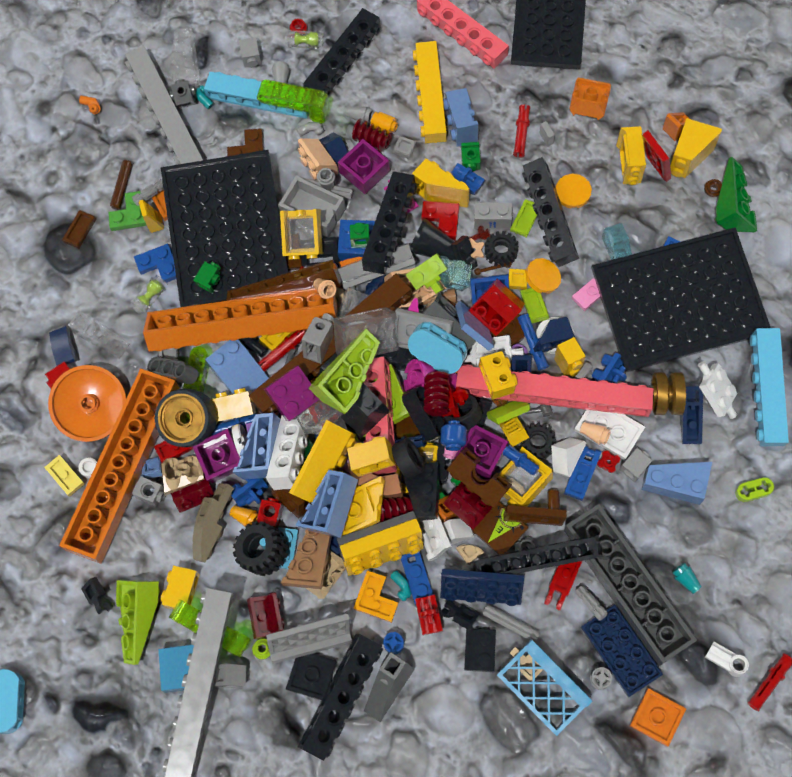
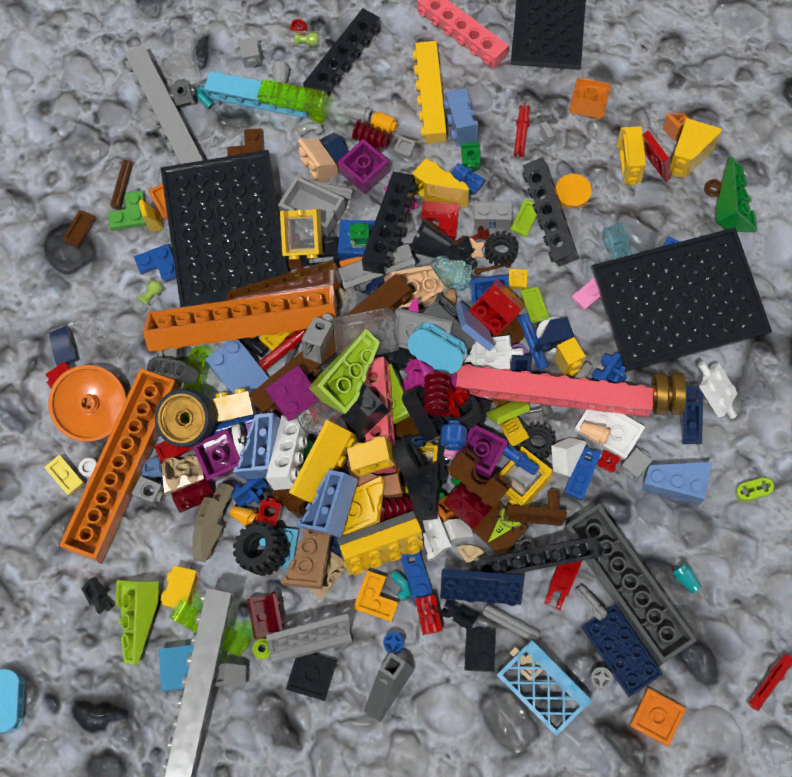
orange arm [79,95,101,114] -> none
light grey axle [132,179,163,206] -> none
green brick [193,262,221,294] -> none
black brick [297,634,382,761] -> none
light nougat cone [313,278,336,299] -> none
light grey cone [317,168,335,191] -> none
lime hinge [406,253,448,294] -> none
yellow brick [479,351,517,400] -> none
light orange tile [525,258,561,294] -> none
white piece [705,642,749,677] -> none
medium azure brick [750,328,789,447] -> none

